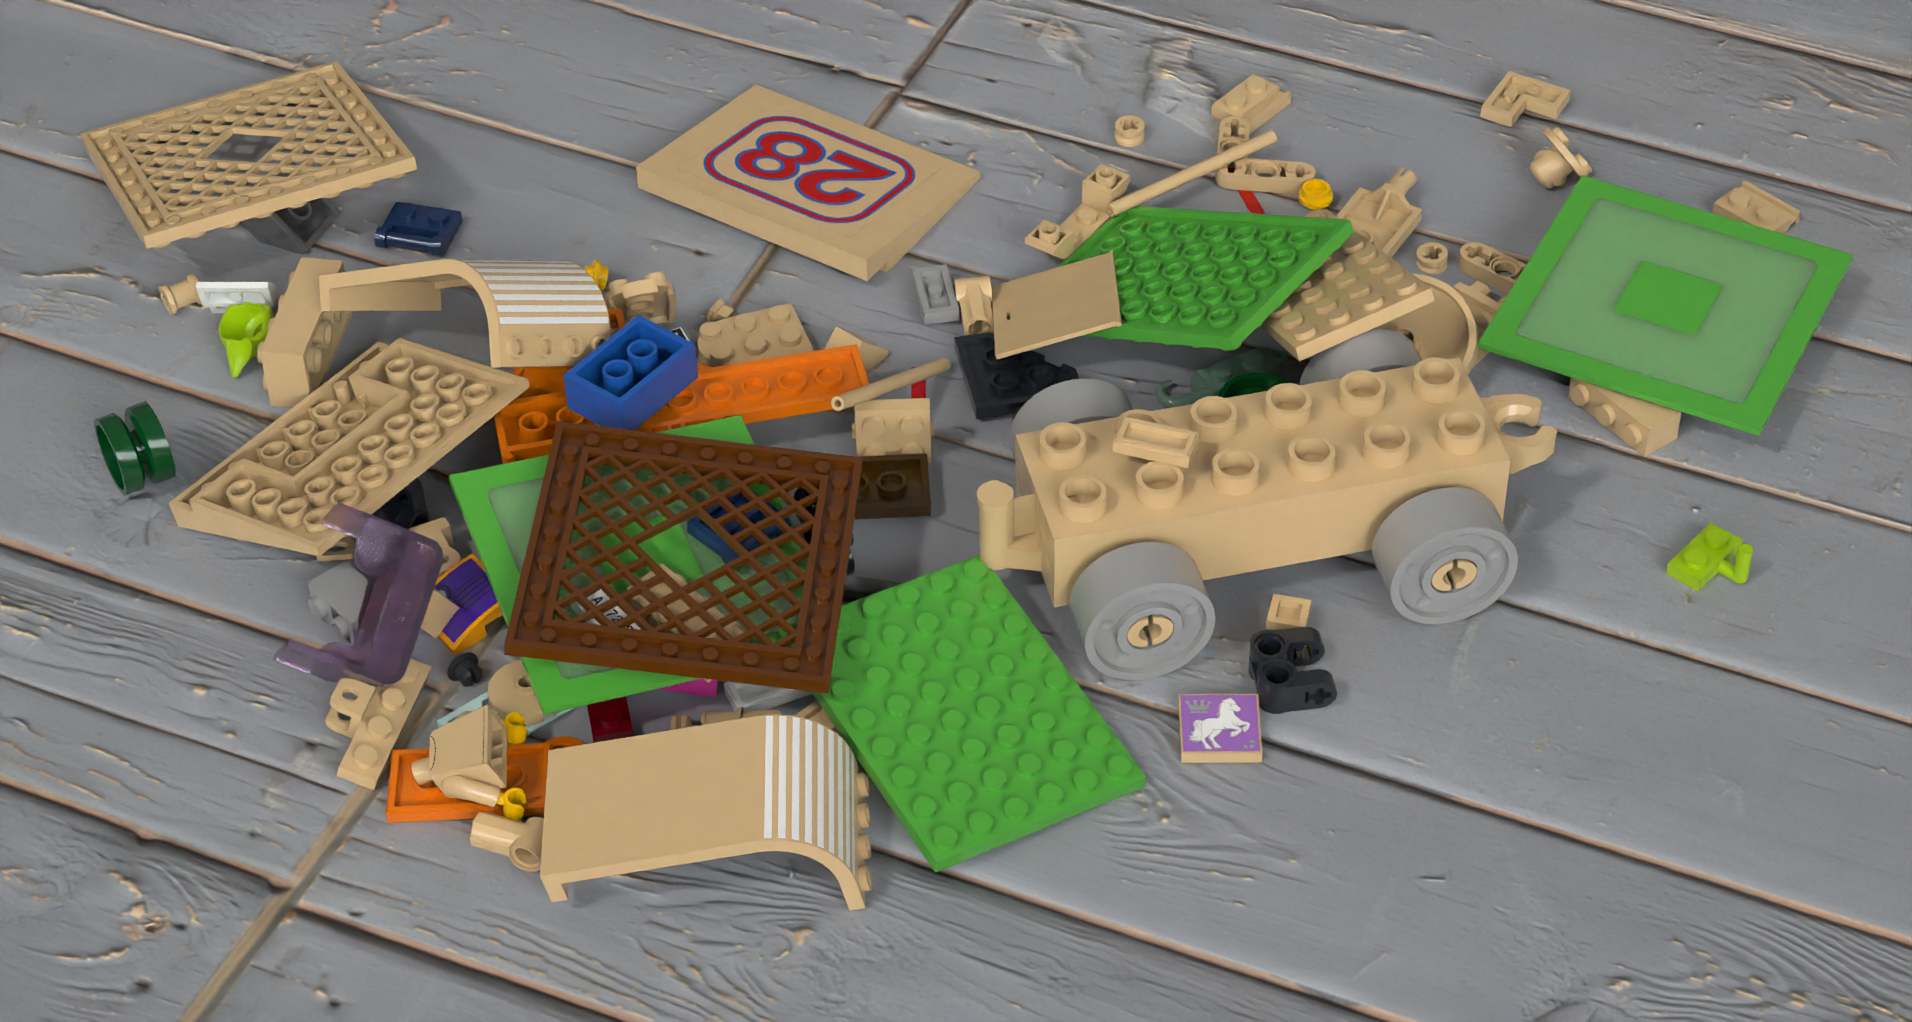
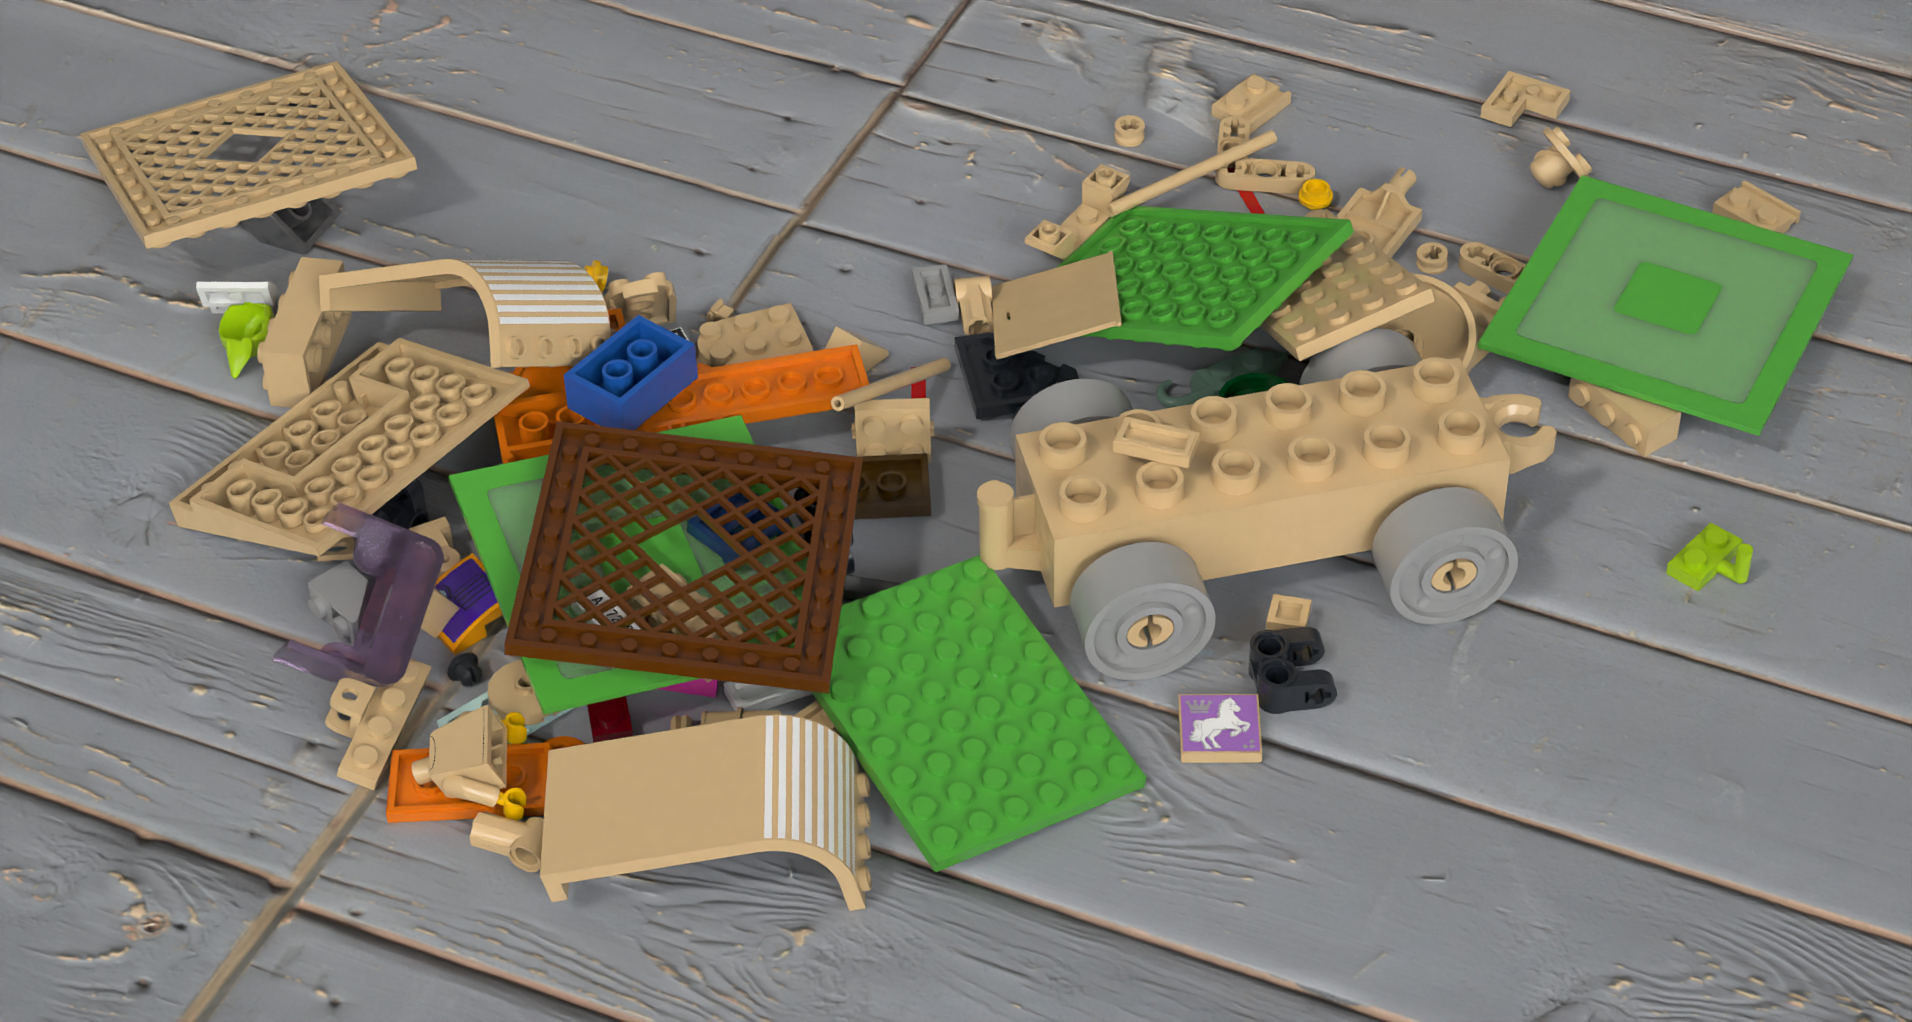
dark green wheel [94,401,176,496] -> none
tan bush [159,273,202,315] -> none
dark blue plate [374,202,462,257] -> none
tan slope [636,84,981,281] -> none

